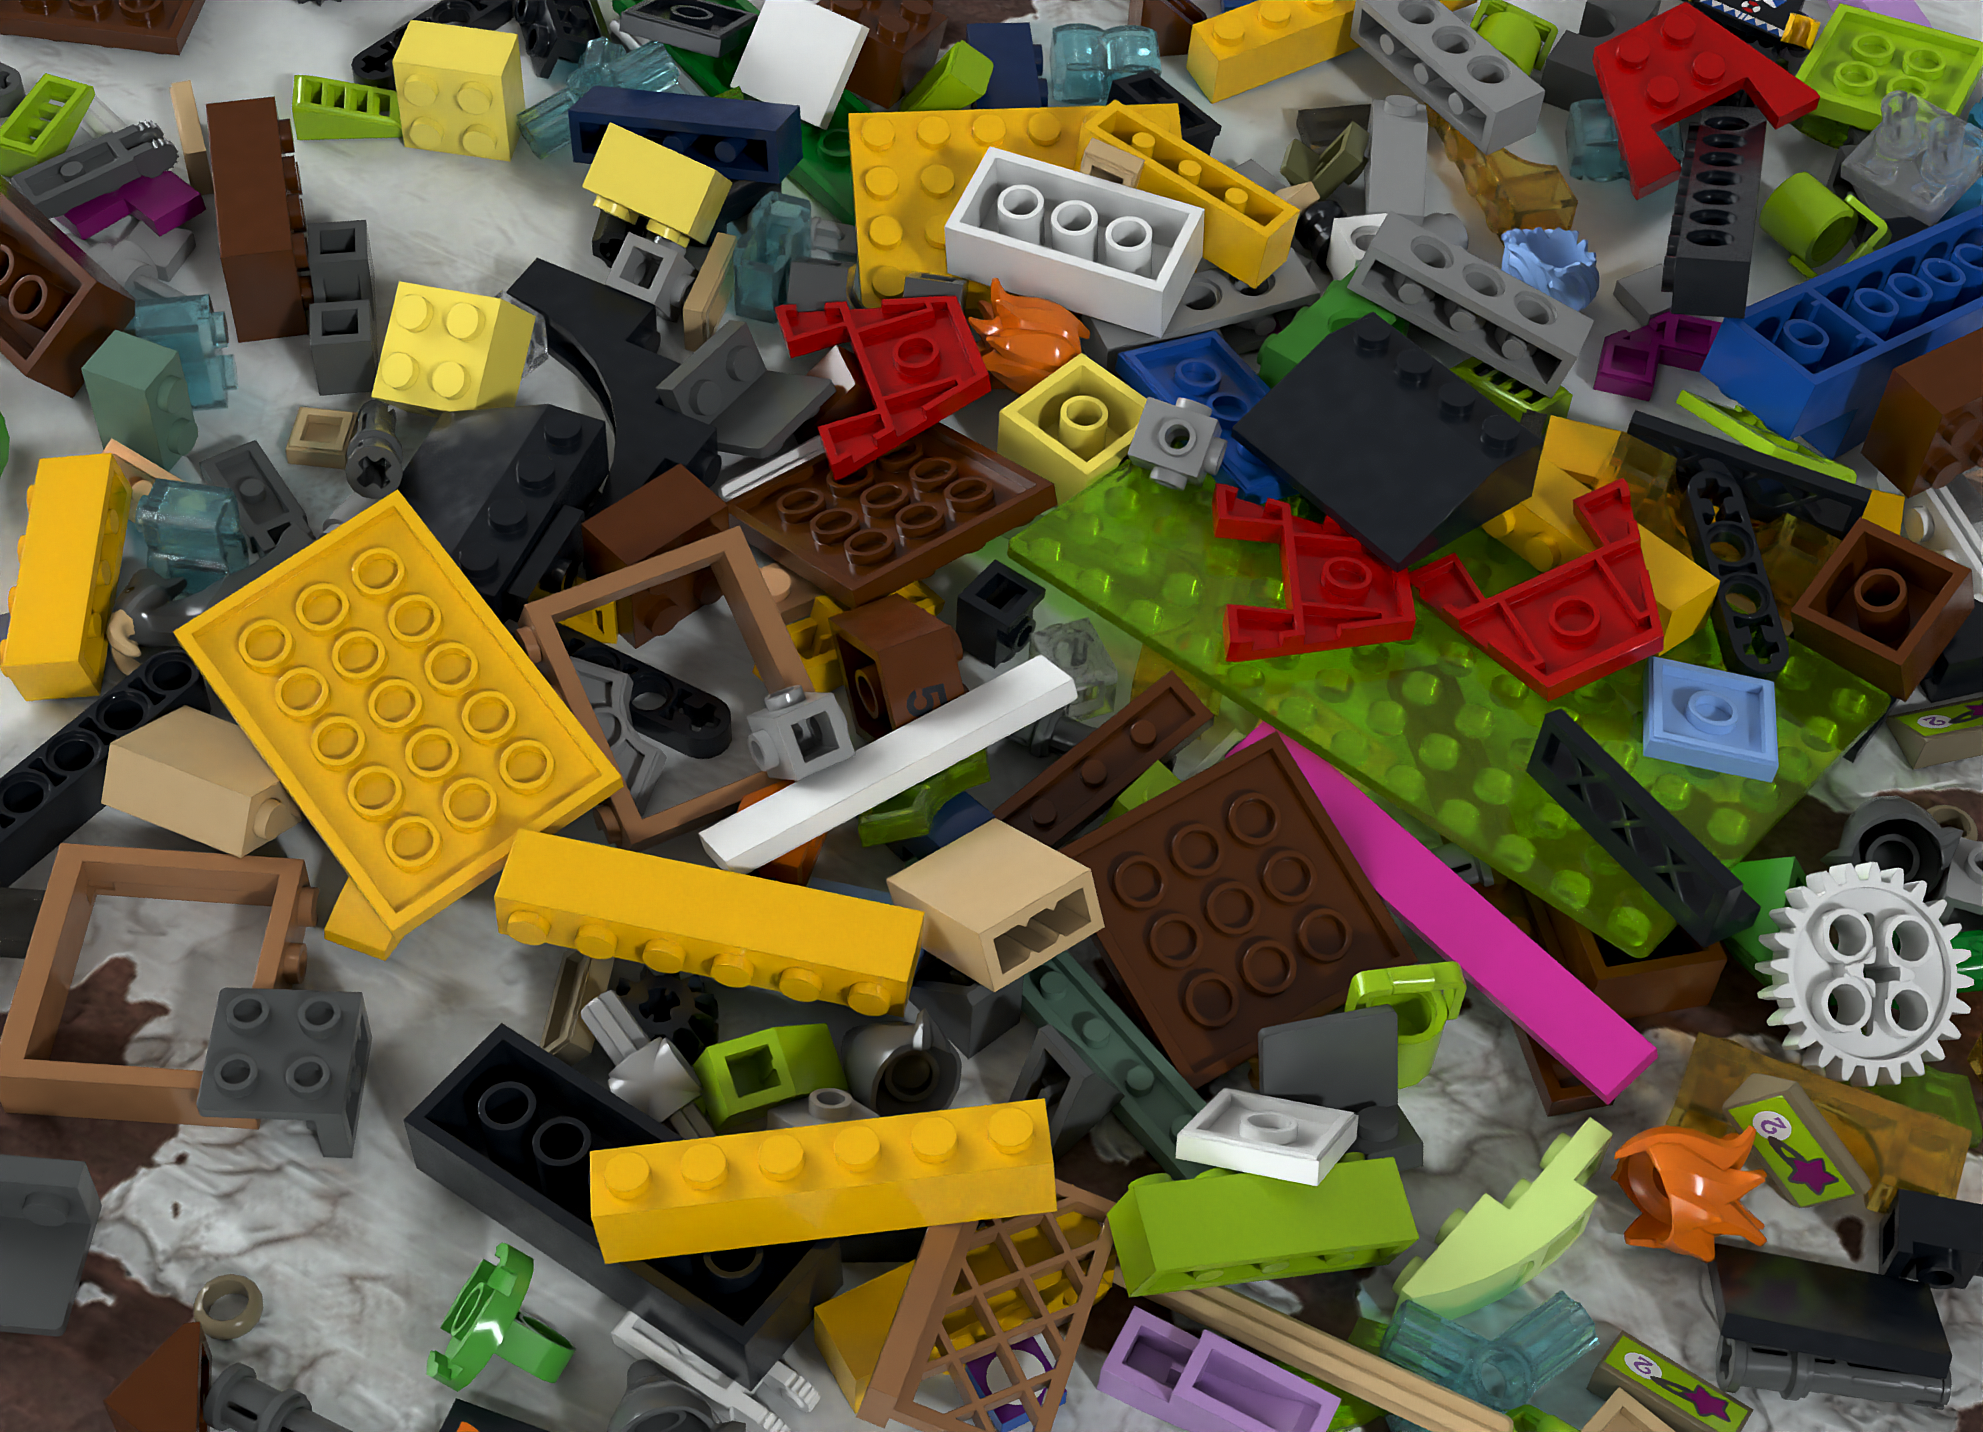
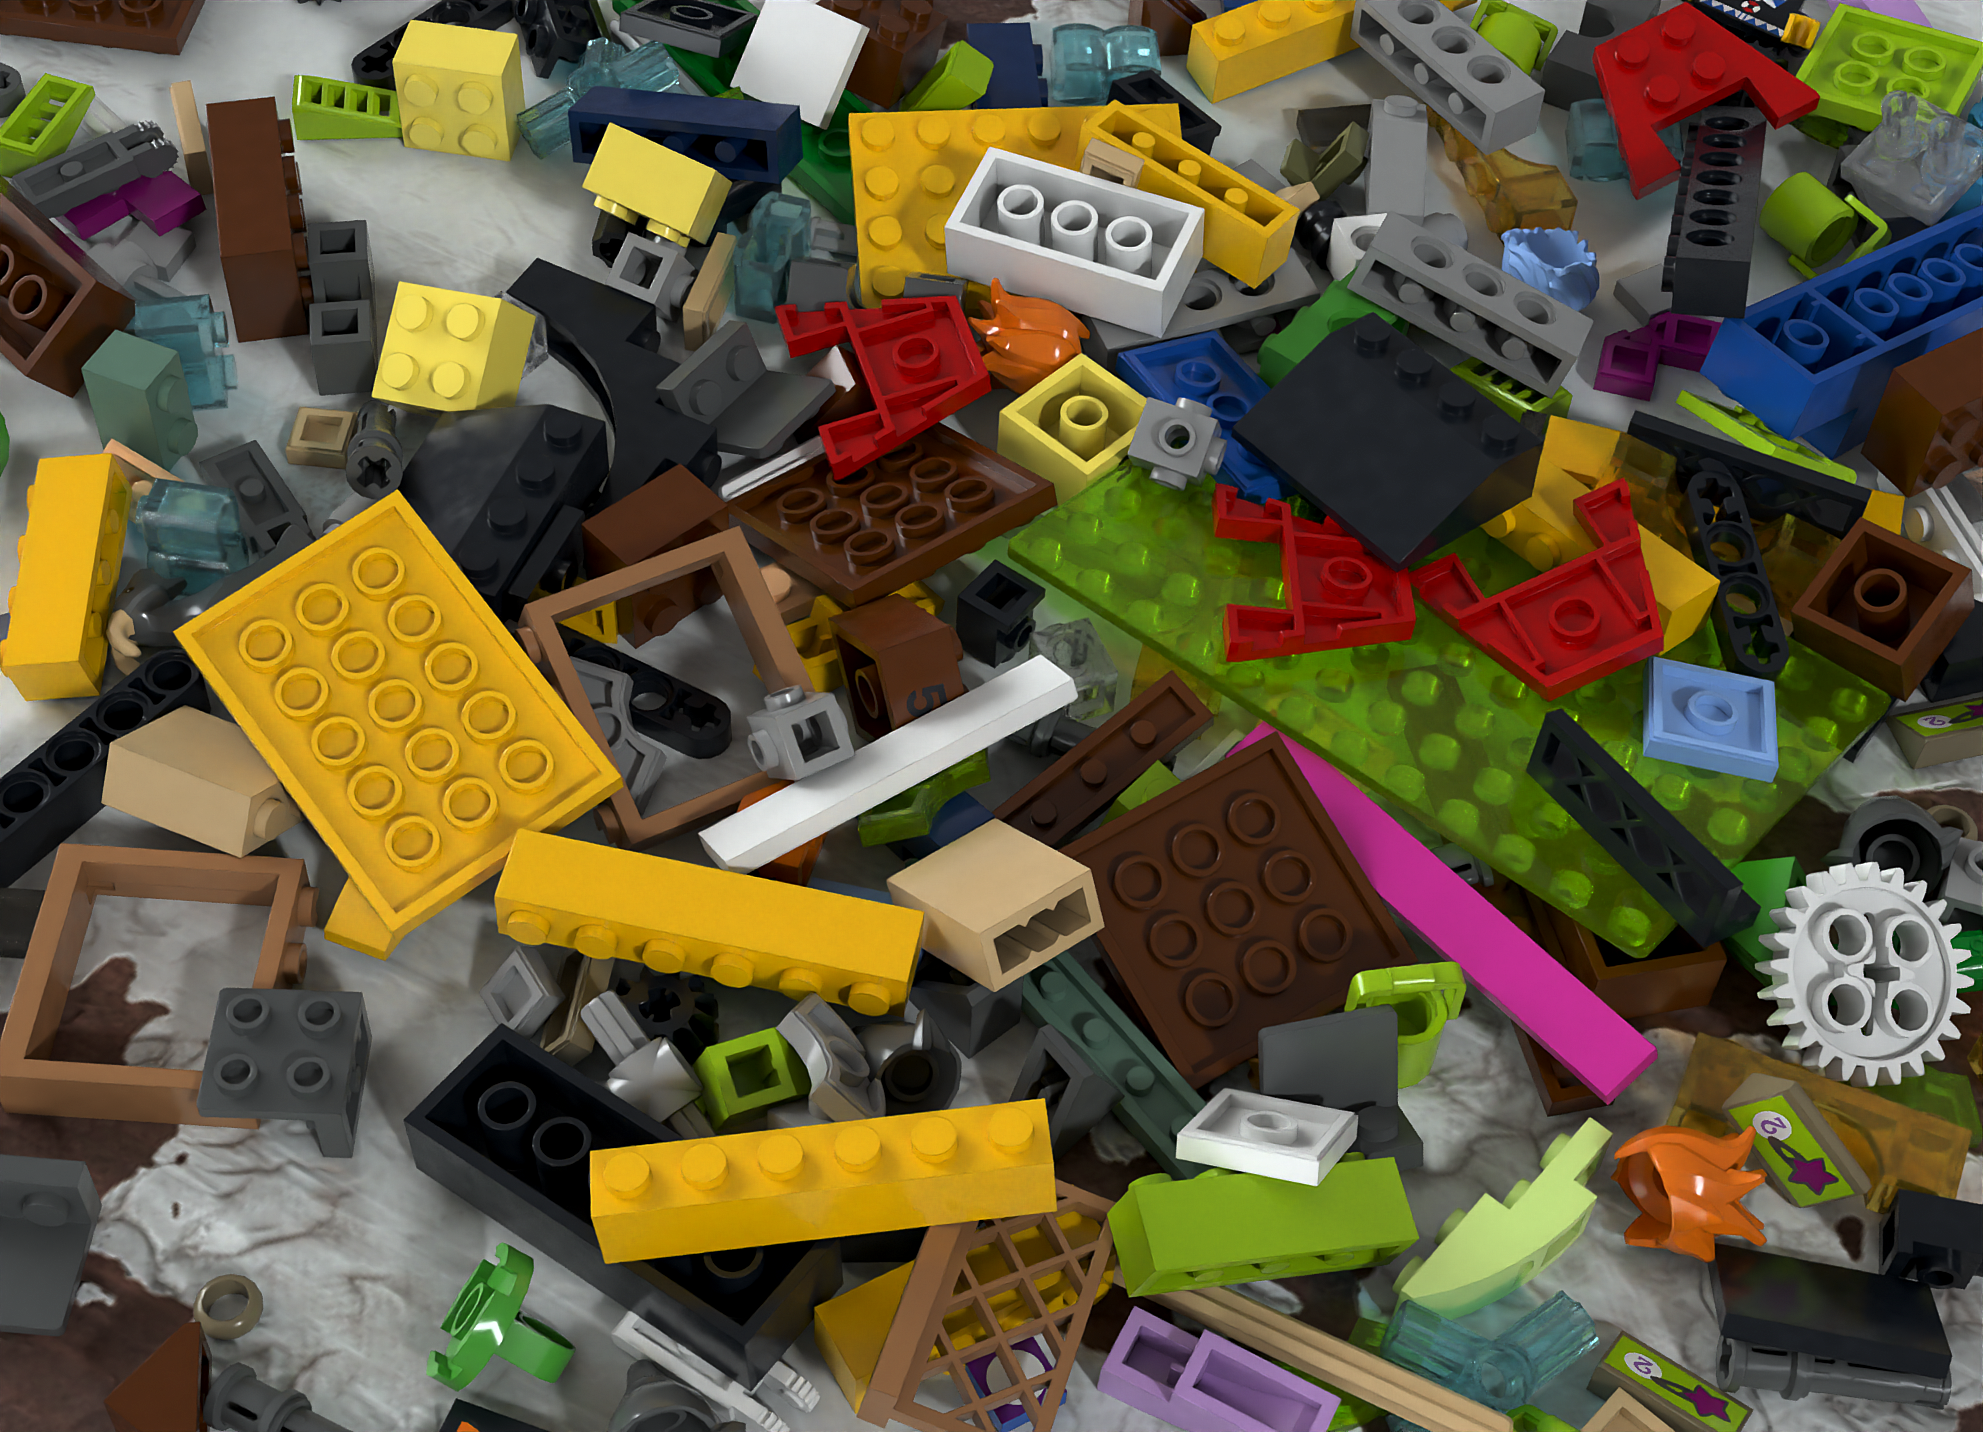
none -> light grey tile [479,945,566,1040]
none -> light grey tile [776,992,886,1122]

